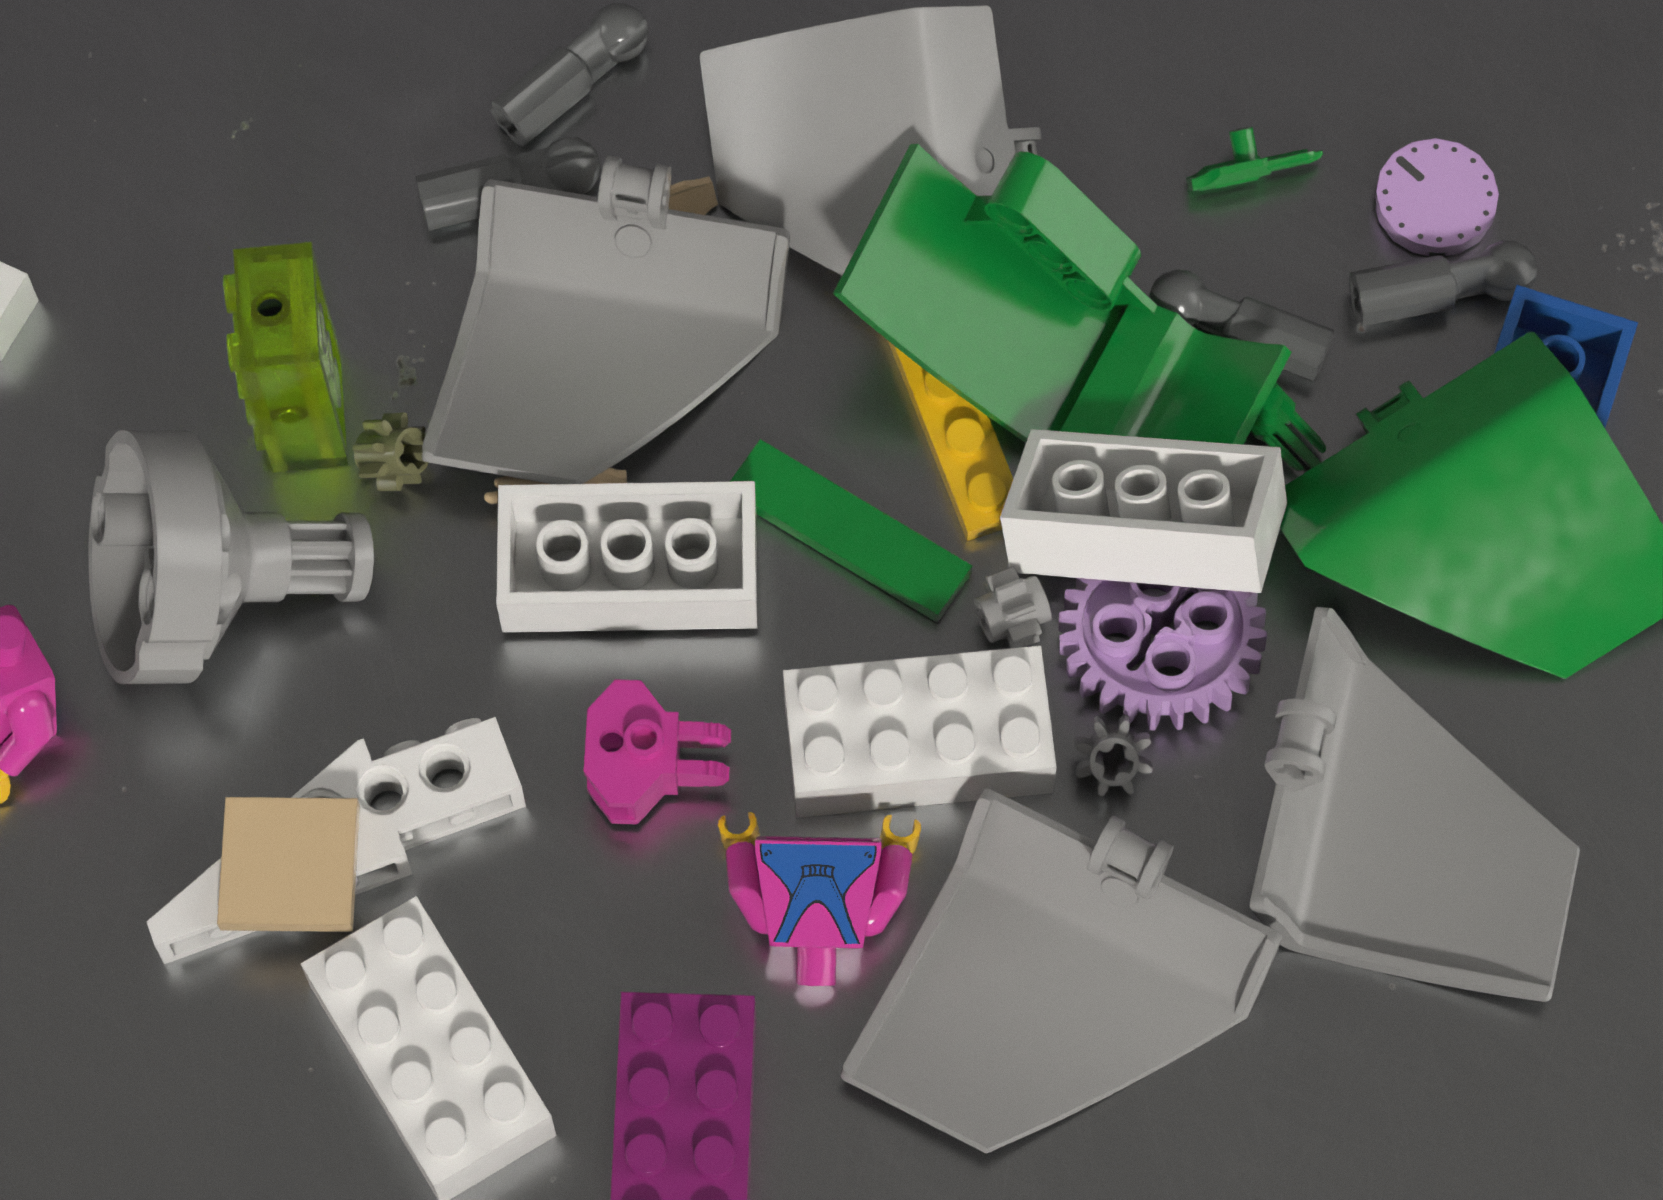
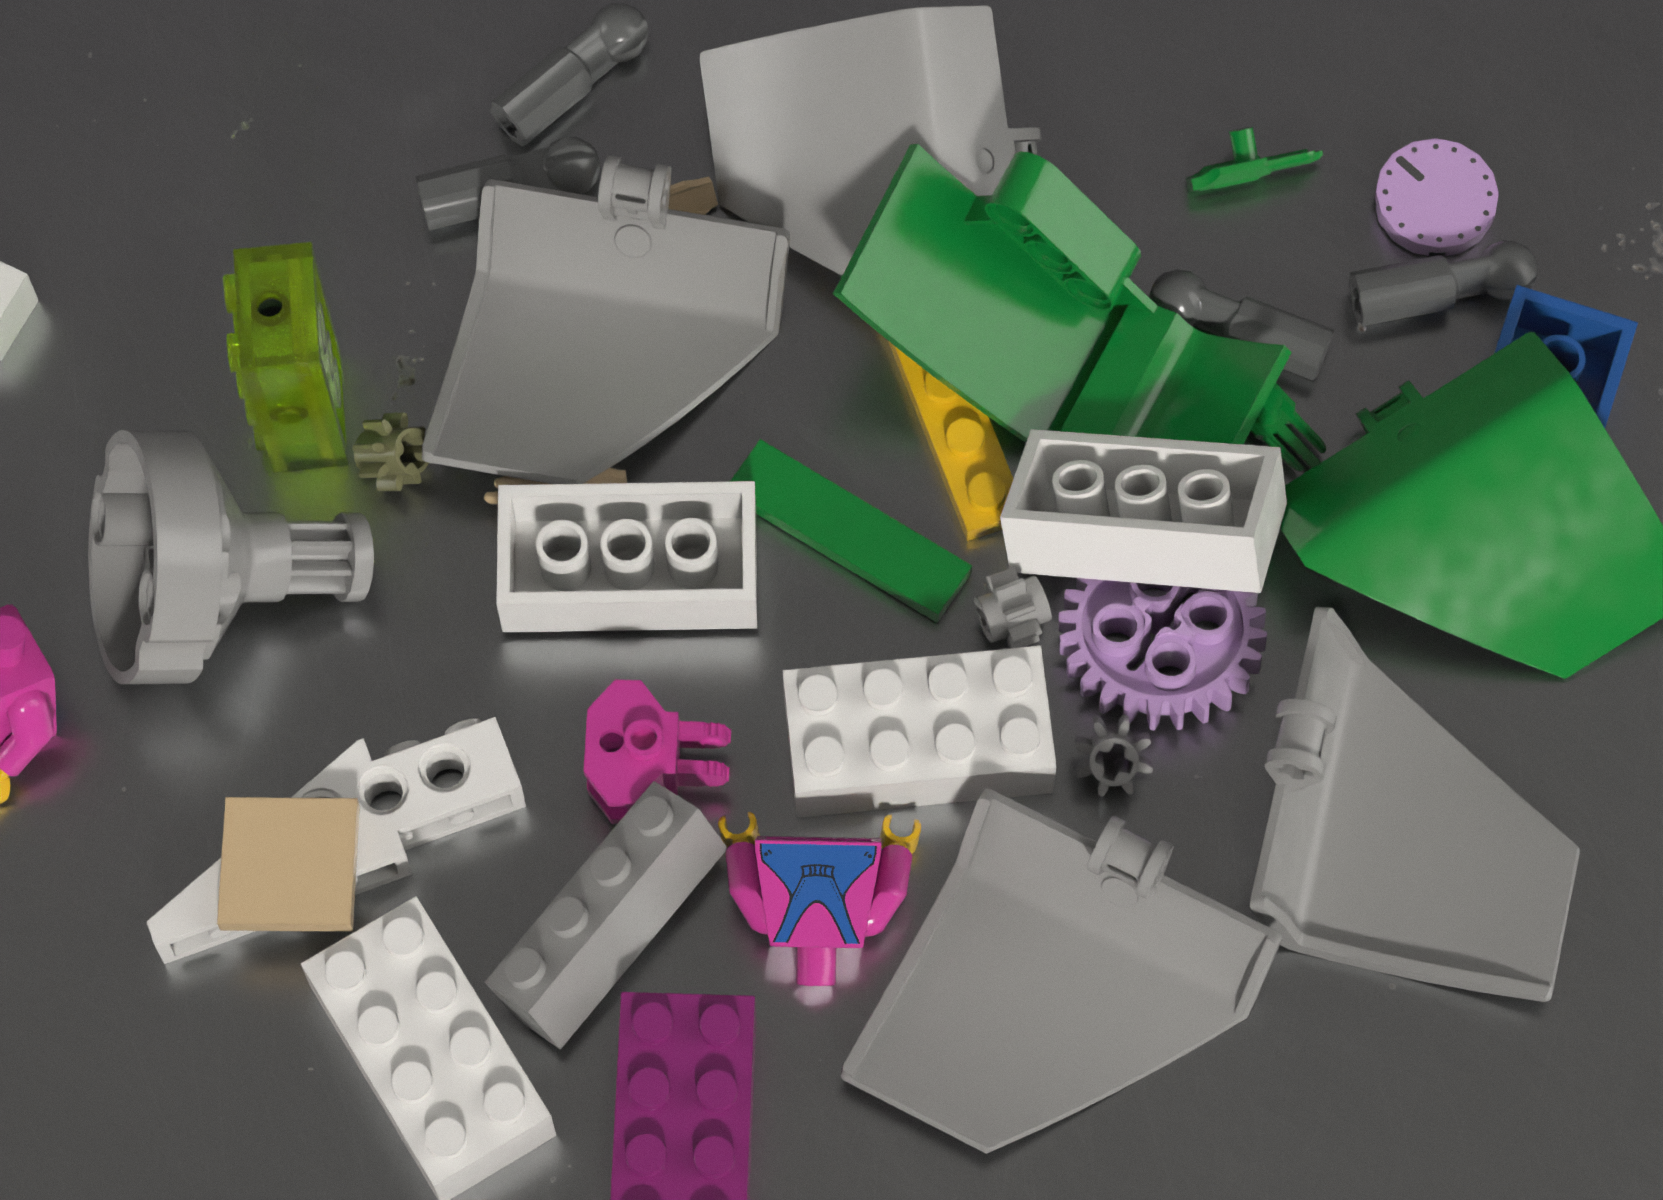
none -> light grey brick [485,781,727,1050]

